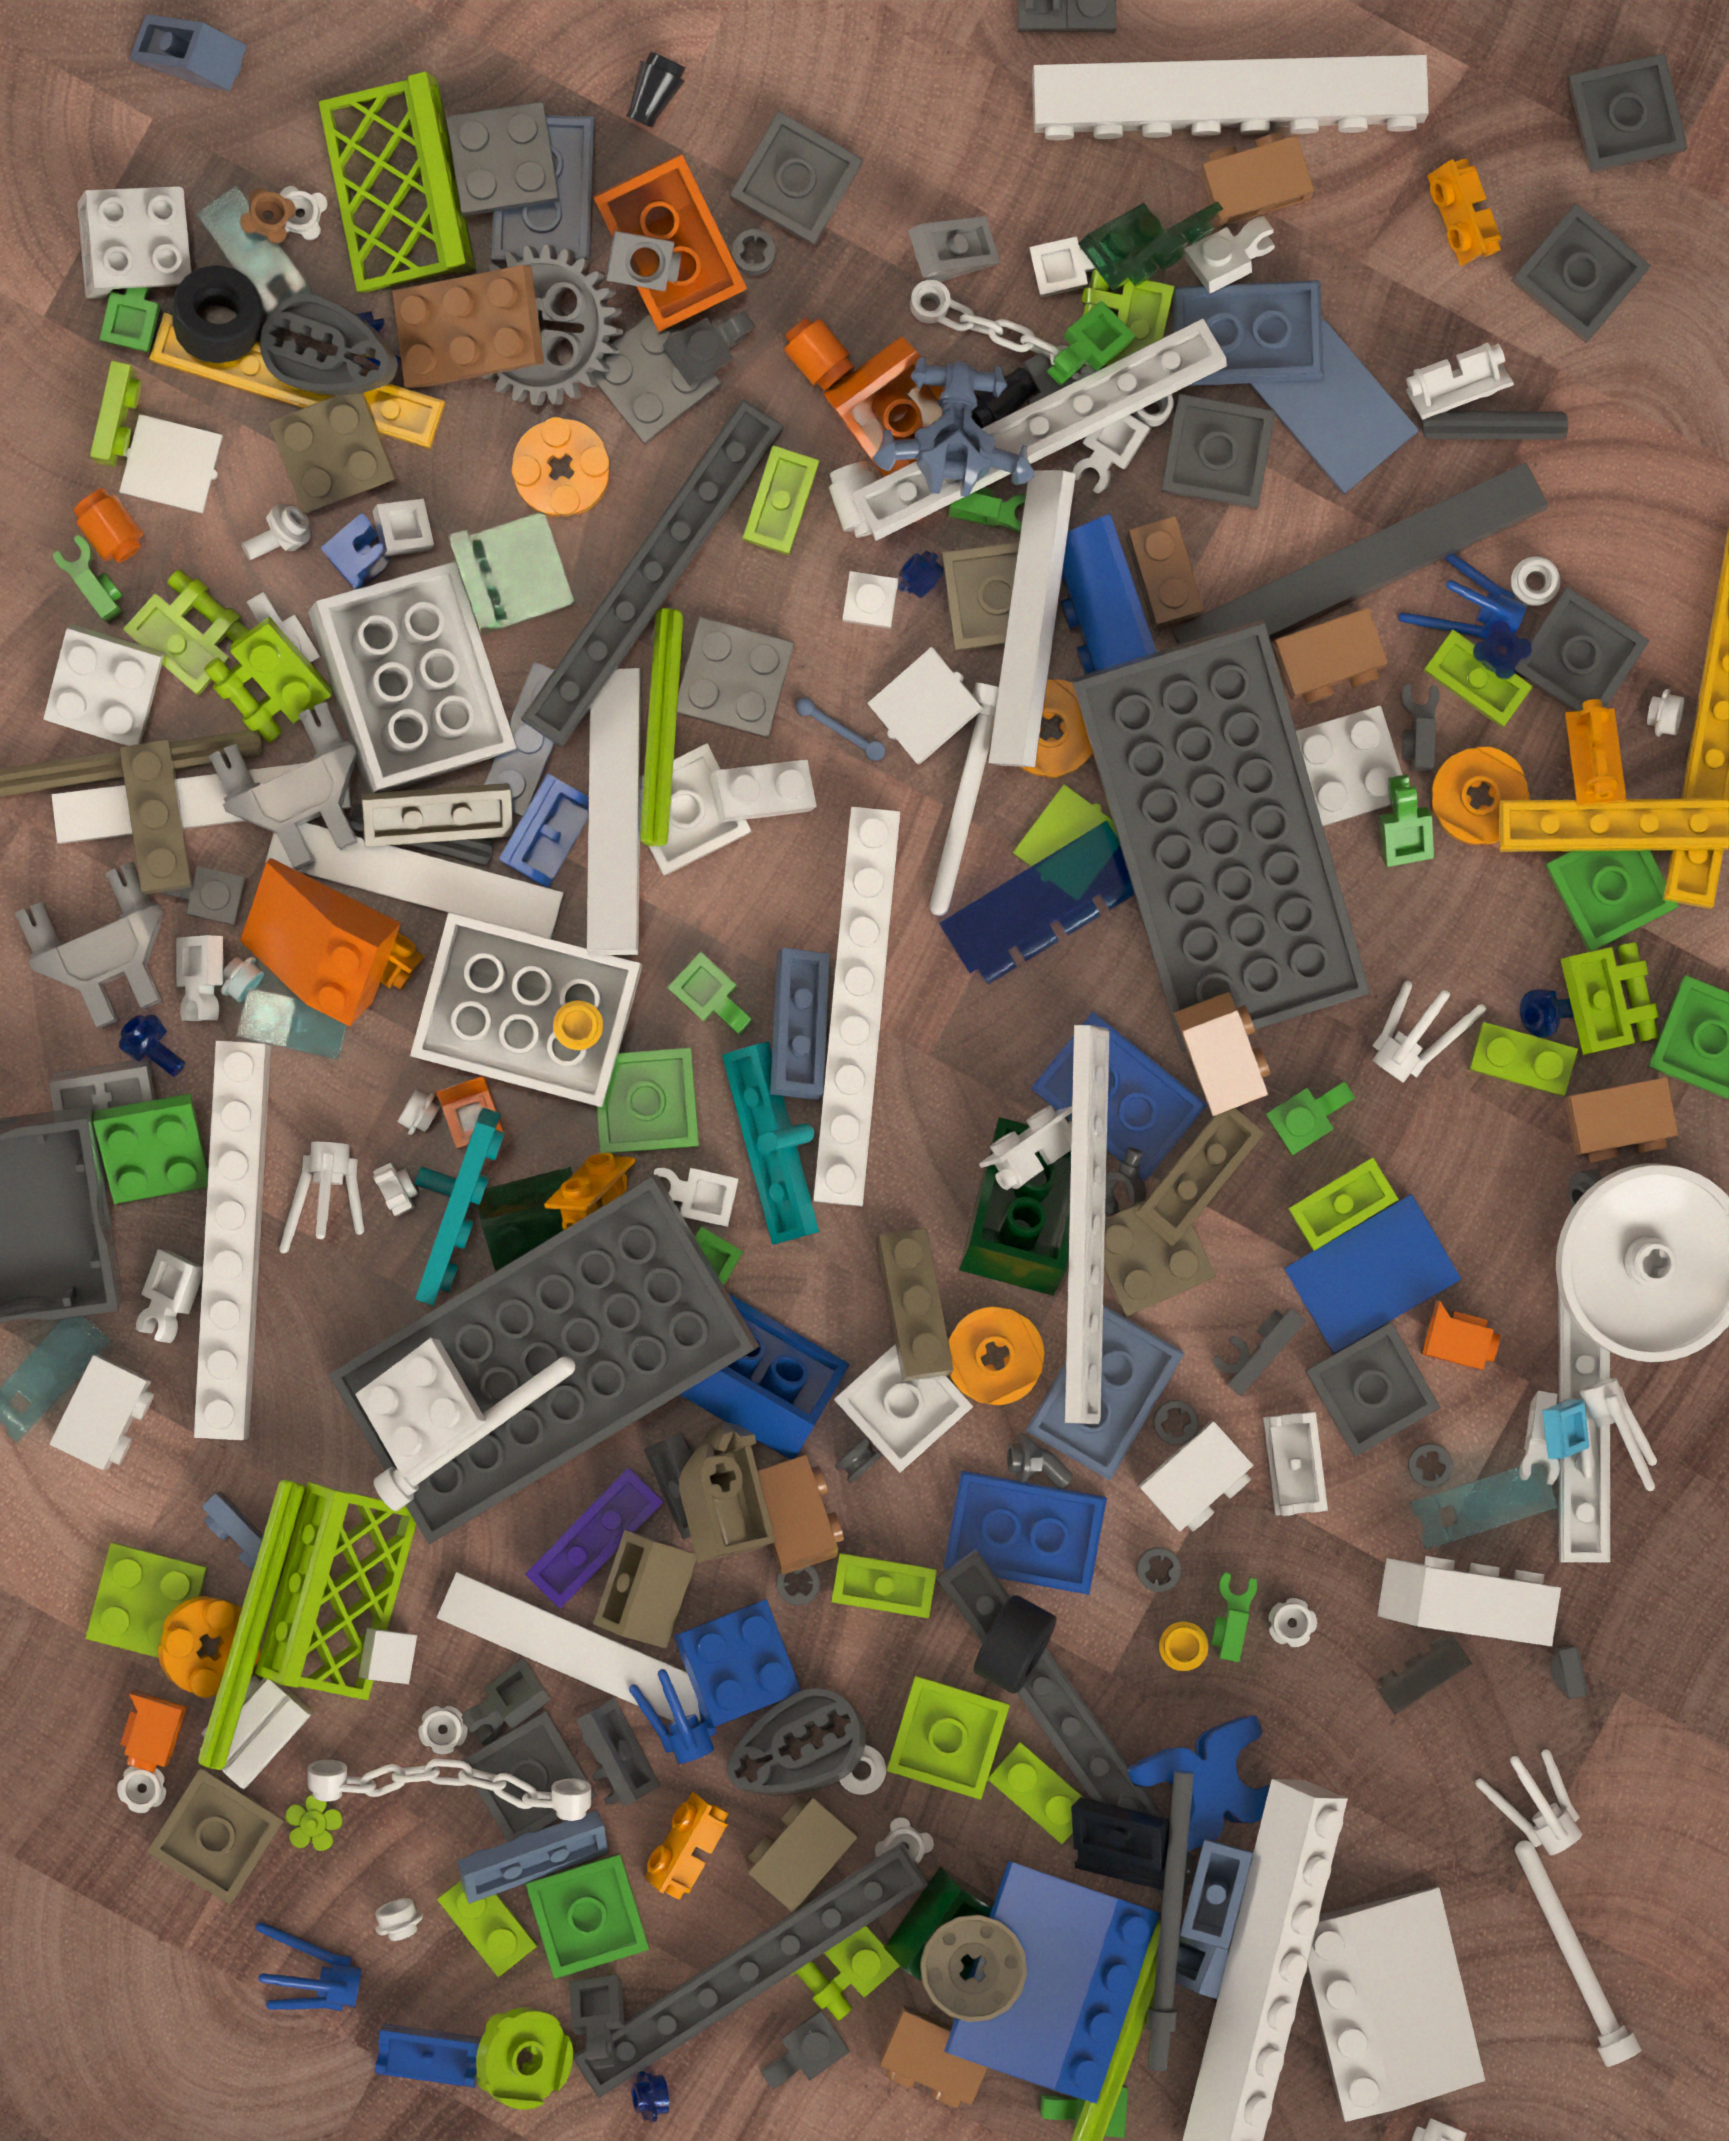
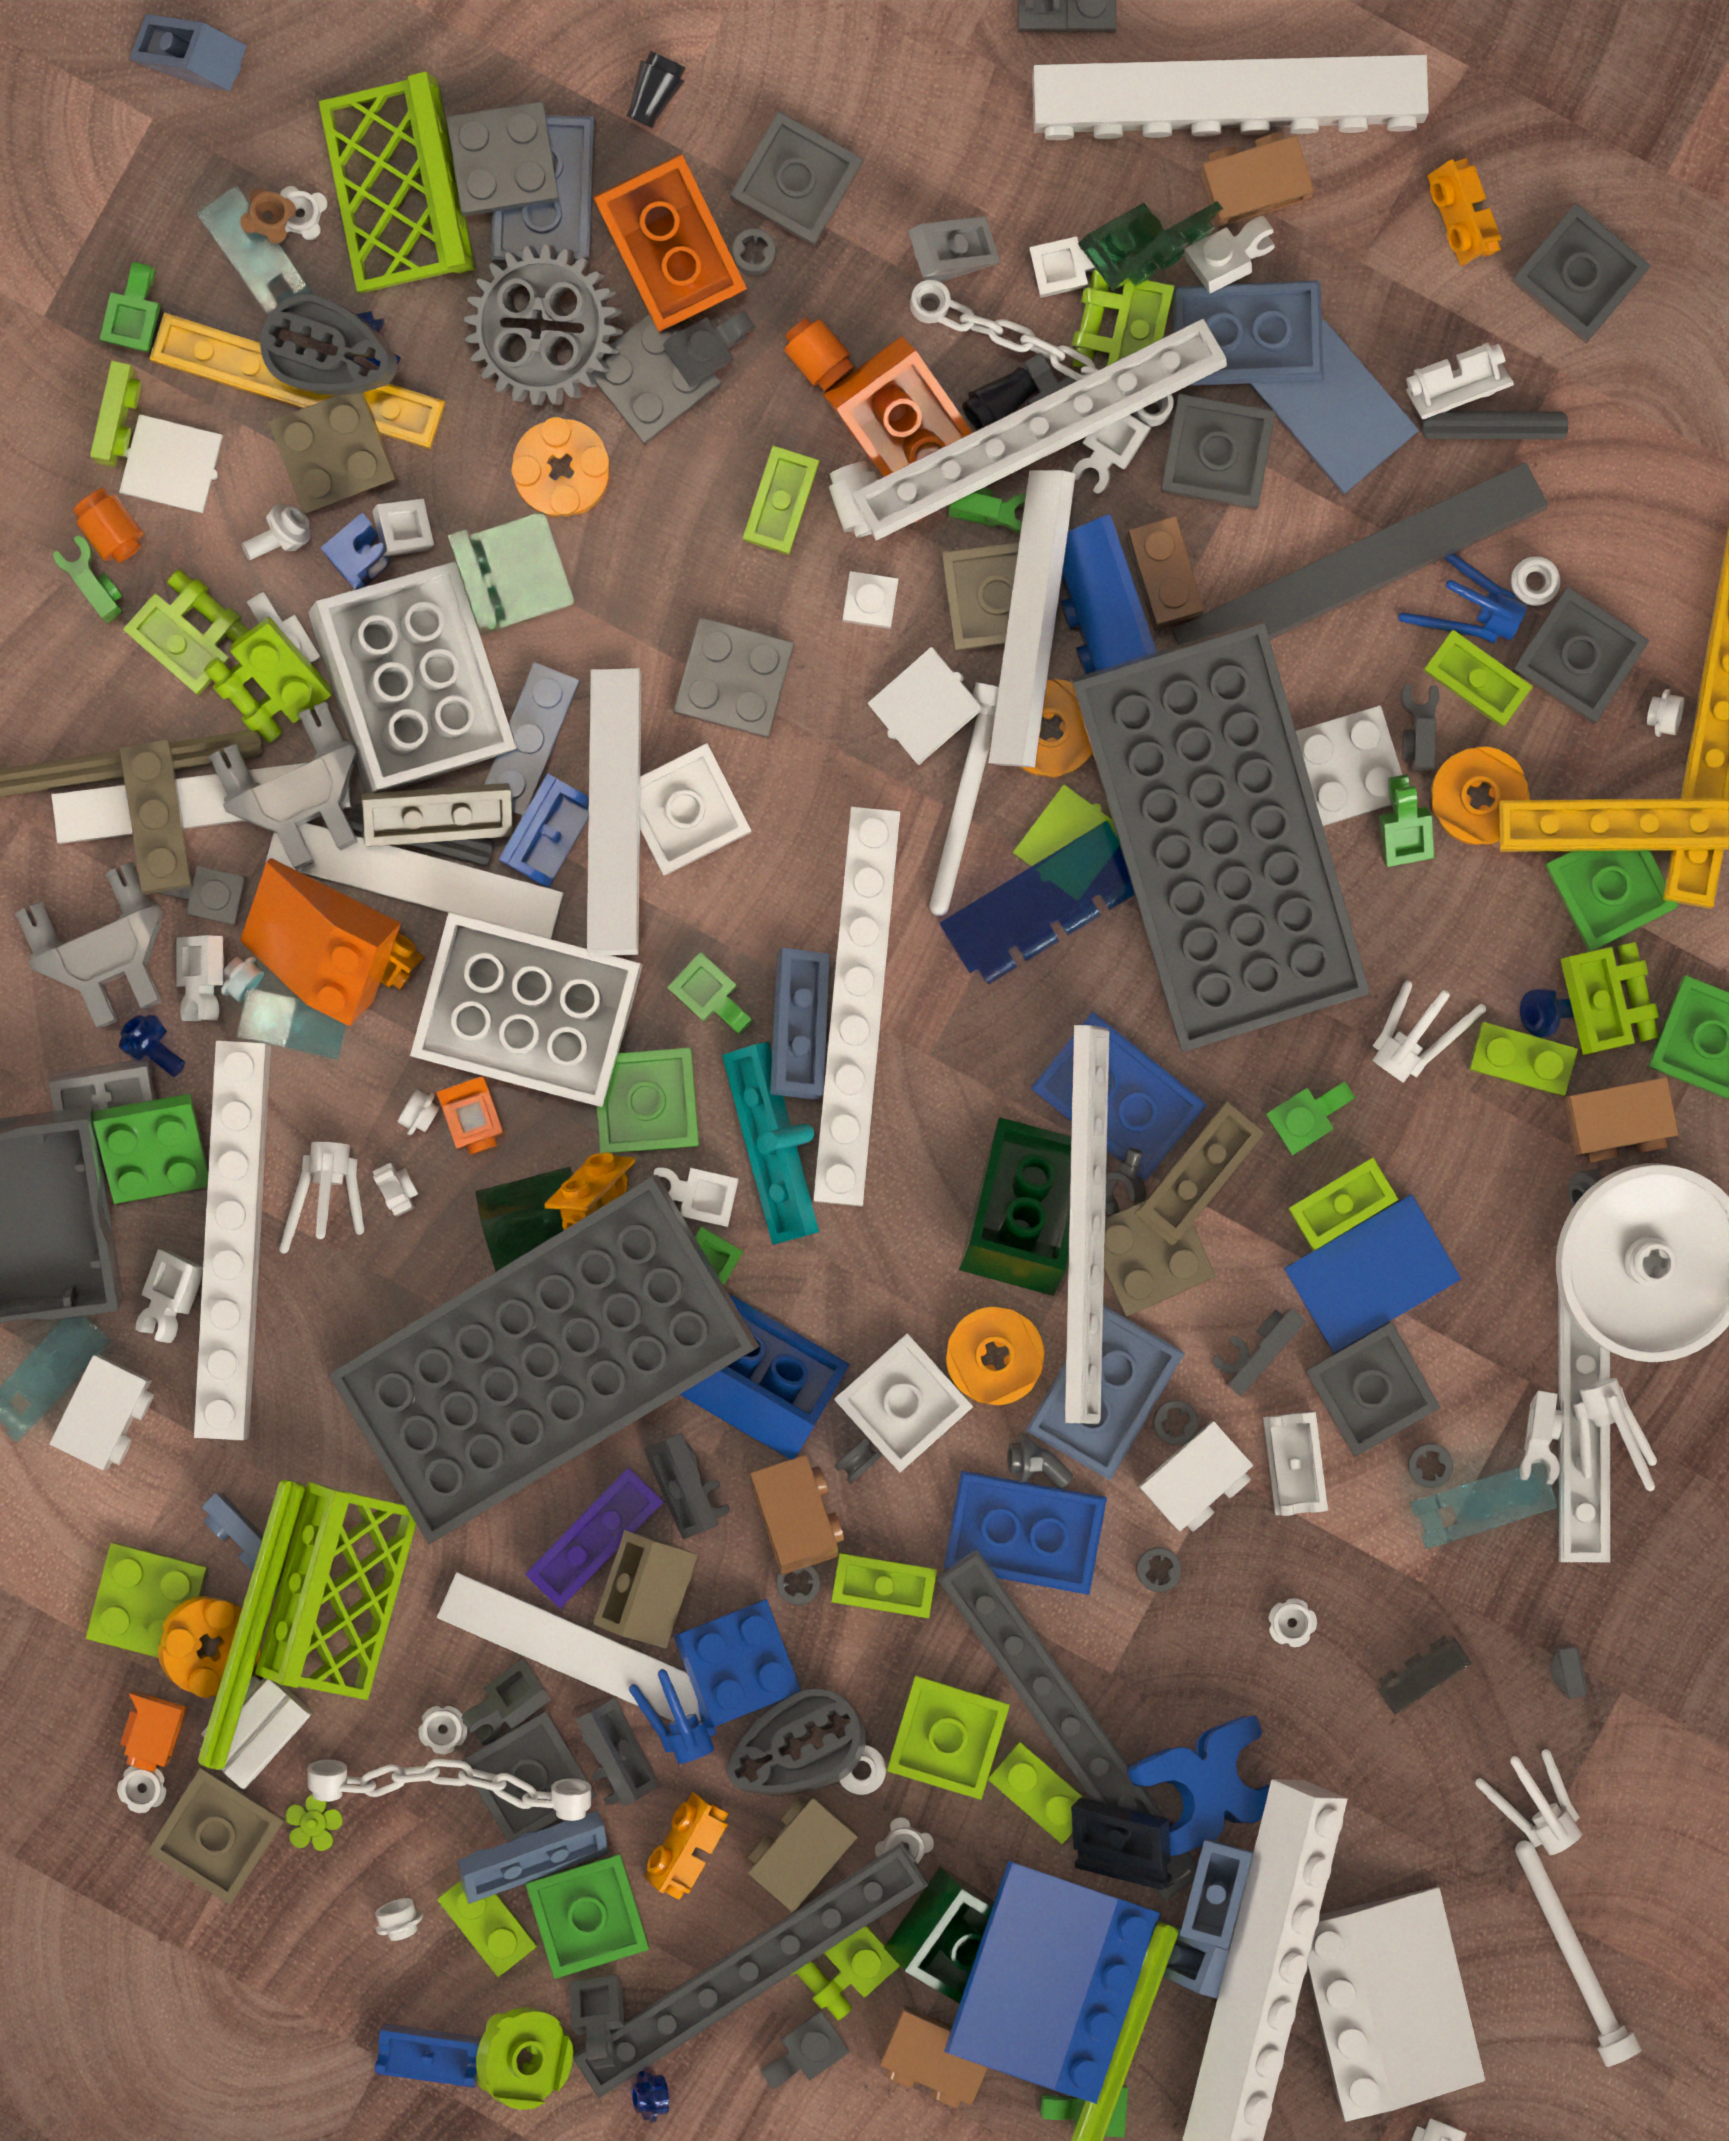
white plate [43,624,165,746] -> none
white bracket [77,186,191,299] -> none
black tyre [173,265,262,364] -> none
blue plant [256,1922,362,2011] -> none
white plate [355,1338,487,1478] -> none
white tile [359,1628,417,1684] -> none
white piece [374,1356,575,1511] -> none
medium nougat plate [392,265,544,389] -> none
teal plate [415,1107,505,1306] -> none
dark grey tile [521,399,783,748] -> none
yellow plate [553,1000,603,1050] -> none
light grey brick [605,230,681,292] -> none
lime axle [640,608,683,847] -> none
dark tan piece [679,1422,776,1563] -> none
white plate [710,760,817,823] -> none
sand blue hinge [795,697,885,761] -> none
sand blue piece [873,357,1035,497] -> none
dark tan plate [876,1228,954,1382] -> none
clear blue plate [898,551,944,598] -> none
dark tan wheel [920,1915,1027,2022] -> none
black tyre [973,1595,1057,1694] -> none
white hinge [979,1106,1072,1190] -> none
bright green plate [1047,301,1135,386] -> none
dark grey bar [1146,1770,1194,2071] -> none
yellow plate [1159,1621,1209,1671] -> none
brick [1174,992,1271,1116] -> none
bright green plate [1210,1572,1257,1662] -> none
medium nougat brick [1272,607,1388,704] -> none
white wedge [1377,1556,1561,1646] -> none
orange window [1421,1301,1501,1370] -> none
clear blue plate [1473,621,1532,679] -> none
medium azure tile [1542,1399,1590,1459] -> none
light orange hinge [1565,699,1627,806] -> none
dark grey plate [1567,53,1688,174] -> none

